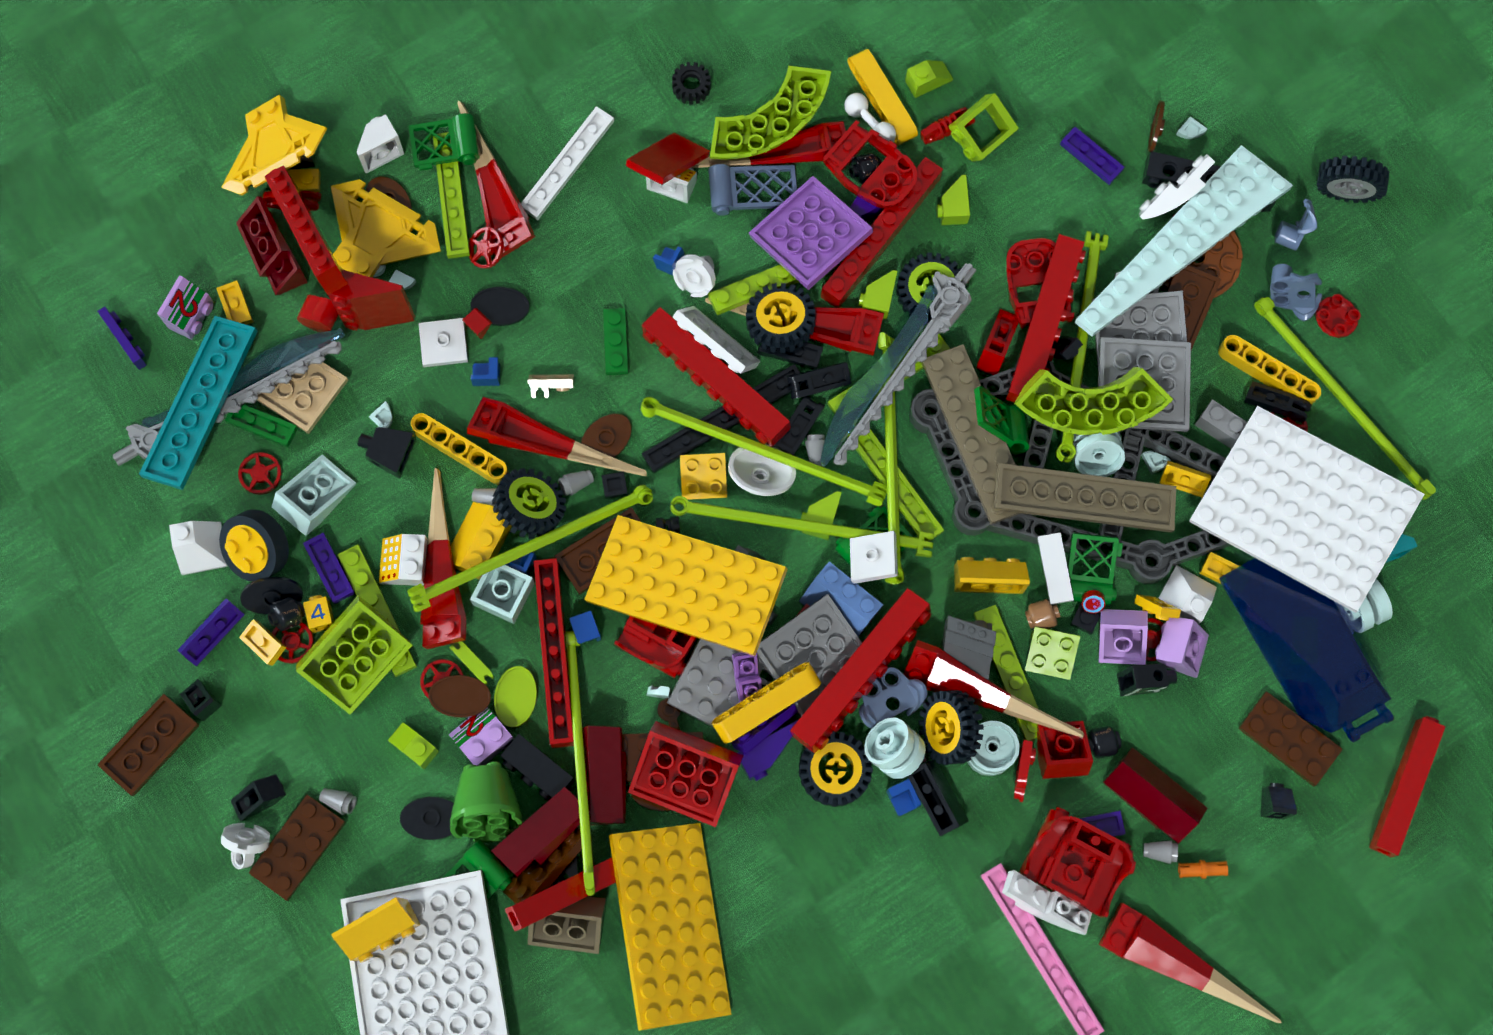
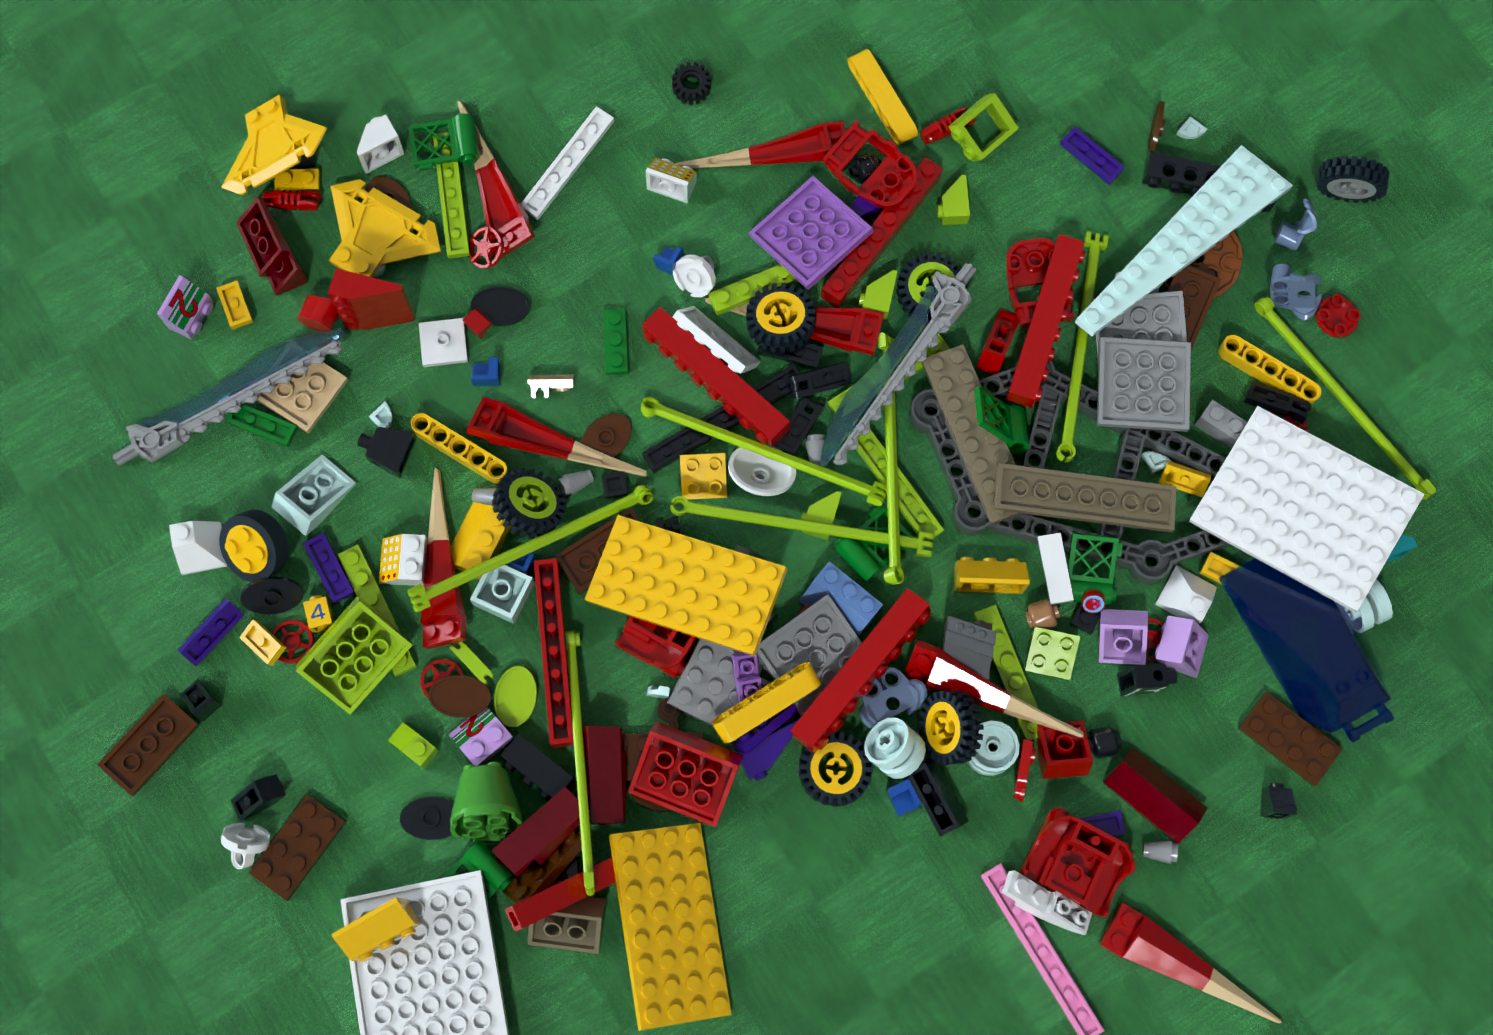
dark purple plate [97,306,147,370] -> none
teal plate [139,316,258,490] -> none
red wheel [238,452,282,495] -> none
red brick [264,165,348,295] -> none
black head [268,597,305,631] -> none
light grey cone [319,788,357,815] -> none
light aqua tile [389,270,416,290] -> none
blue panel [569,611,601,644] -> none
red tile [626,133,710,185] -> none
sand blue piece [708,164,797,216] -> none
lime brick [710,66,831,159] -> none
white piece [844,93,896,142] -> none
white plate [850,531,898,584] -> none
lime slope [905,60,953,98] -> none
lime brick [1014,367,1174,435] -> none
black plate [1052,336,1083,360] -> none
light aqua wheel [1073,431,1125,477] -> none
yellow plate [1134,595,1181,621] -> none
white slope [1139,154,1215,219] -> none
orange pin [1178,860,1228,879] -> none
red brick [1369,716,1446,857] -> none

